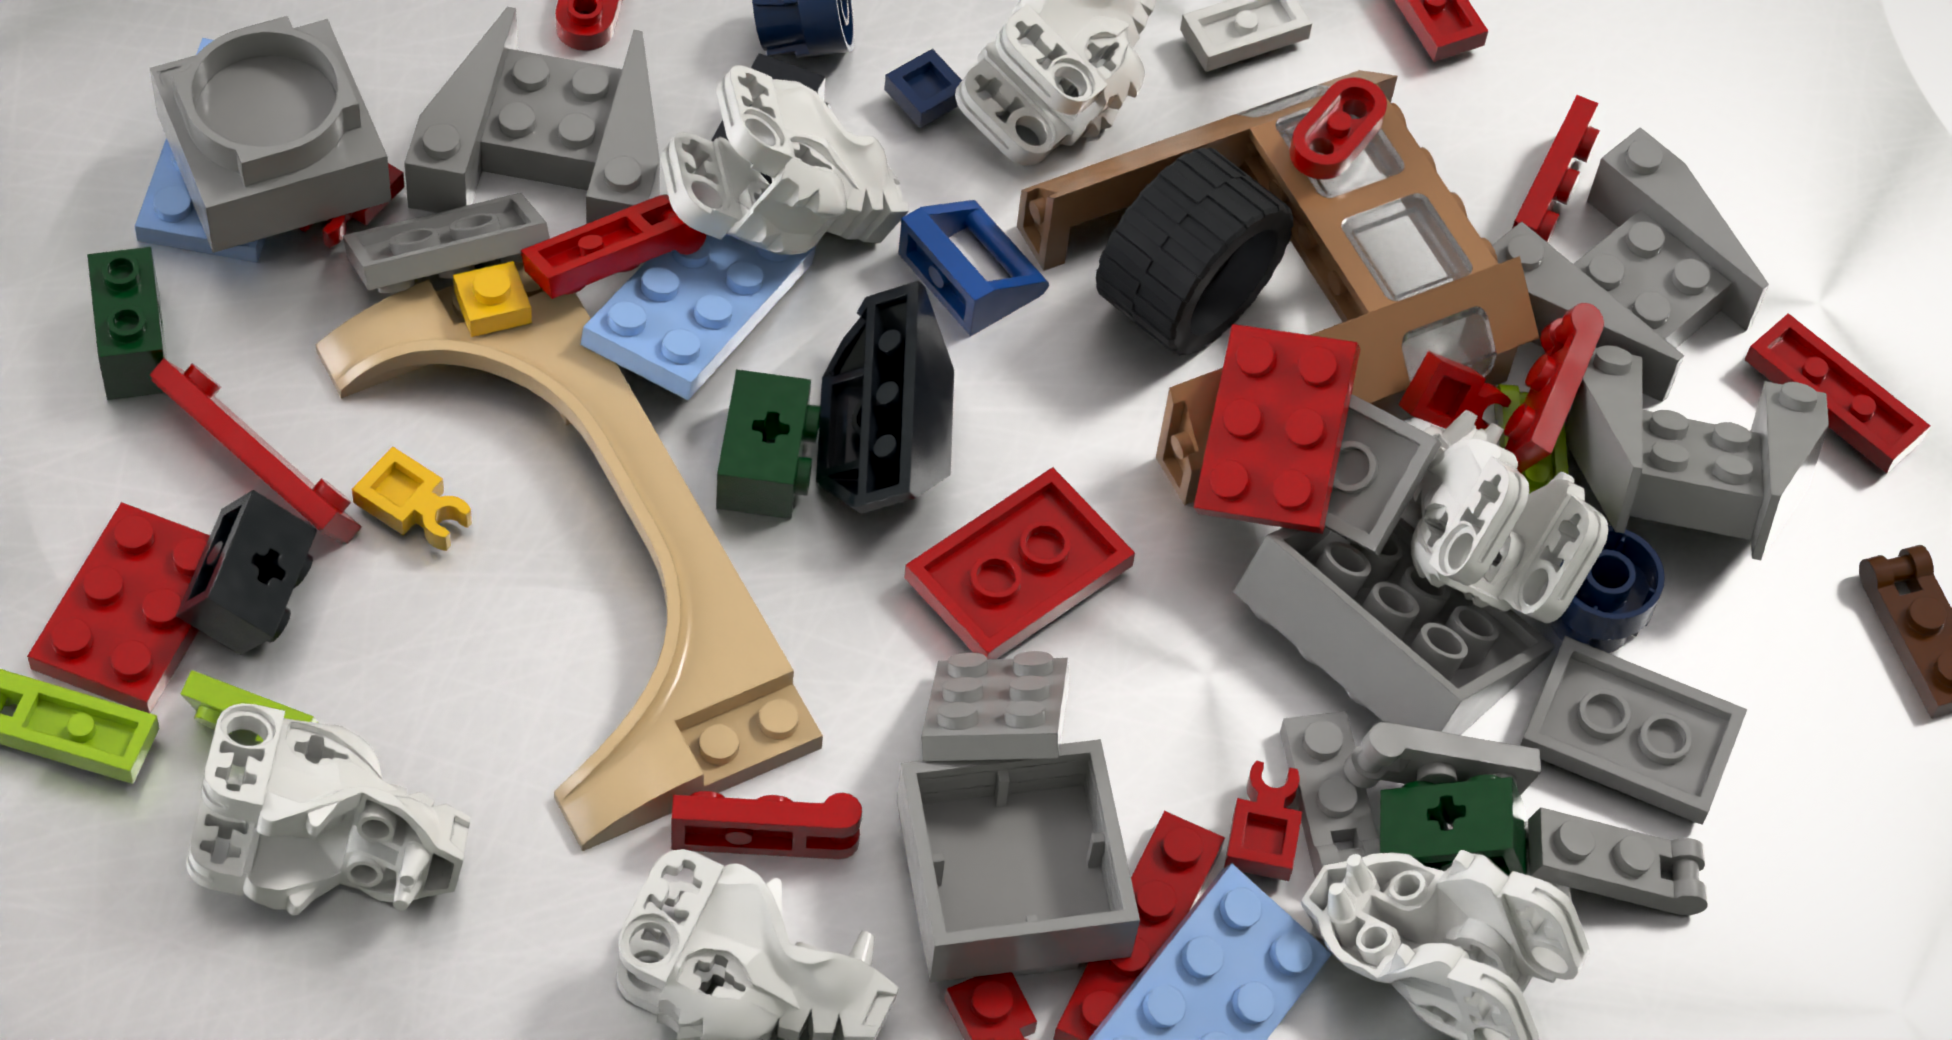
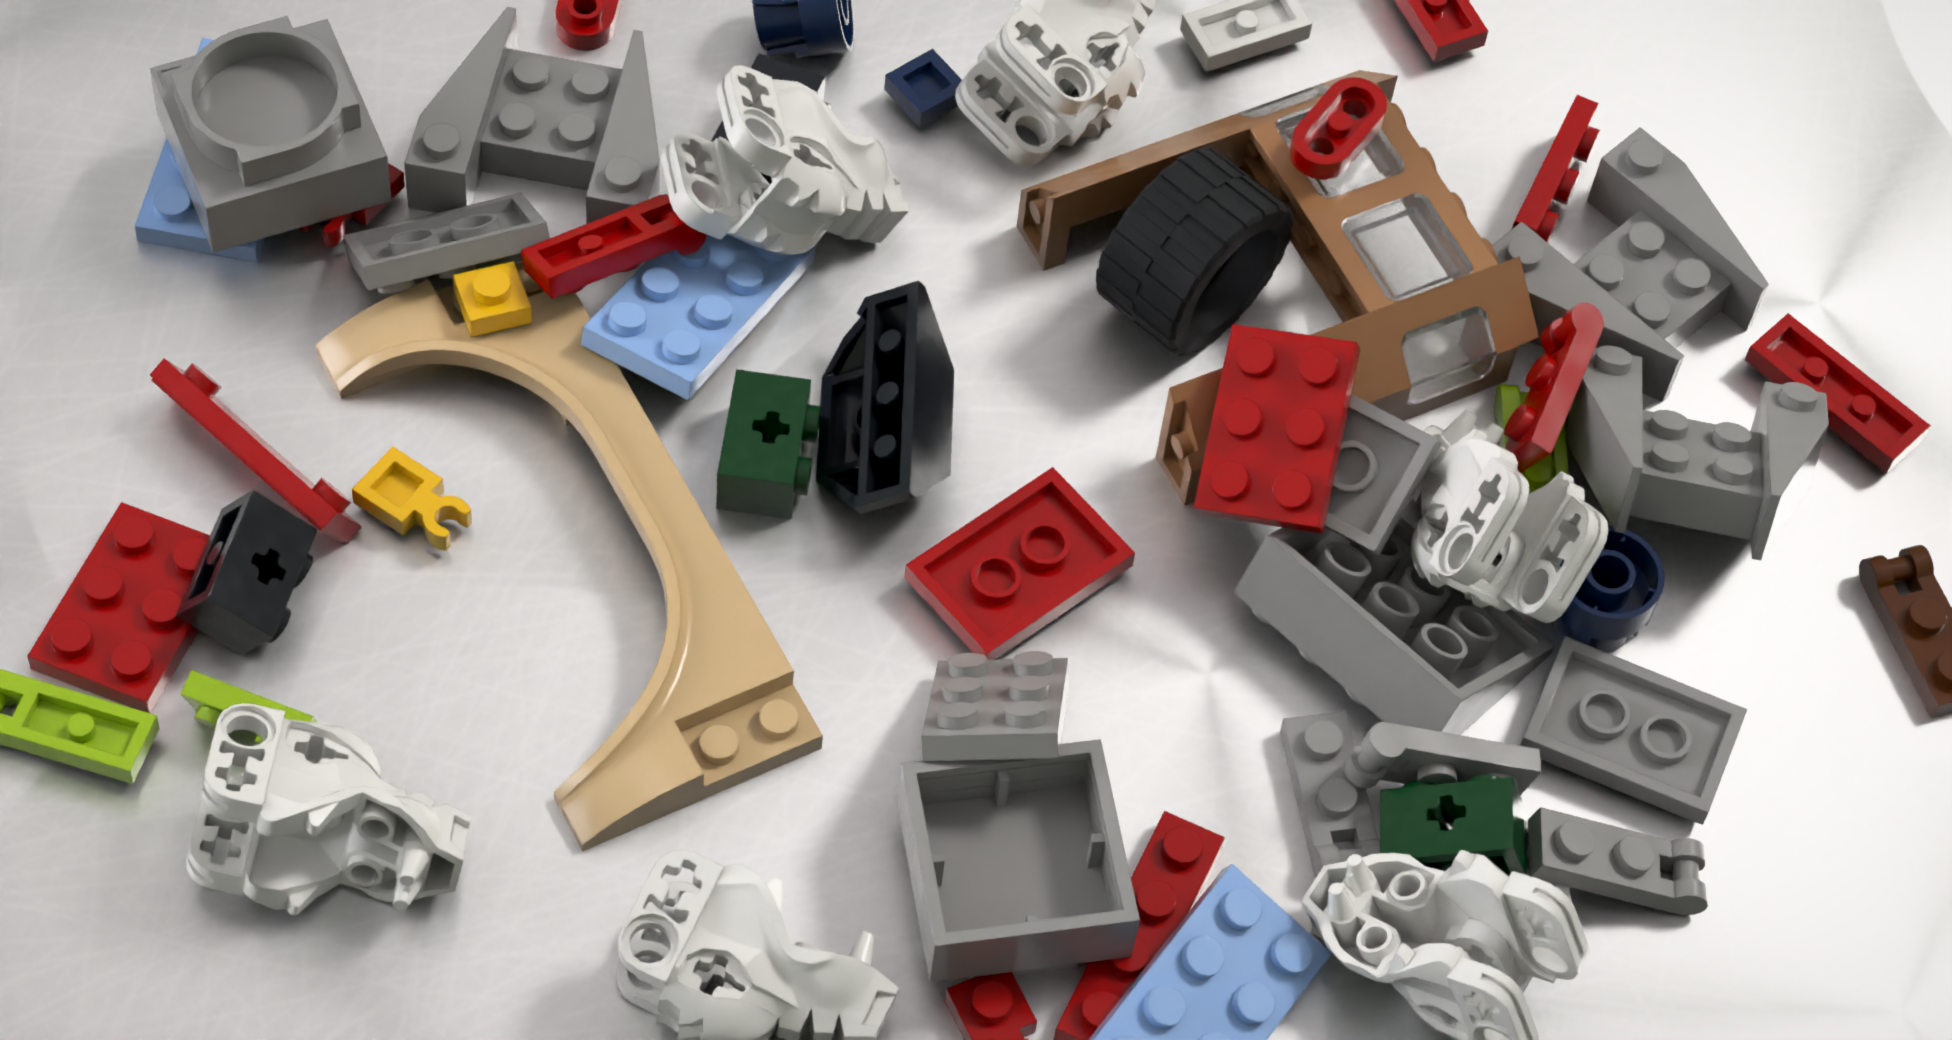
dark green brick [87,247,167,400] -> none
red plate [671,791,862,860] -> none
blue tile [898,200,1049,337] -> none
red plate [1224,761,1303,881] -> none
red plate [1398,350,1512,430] -> none

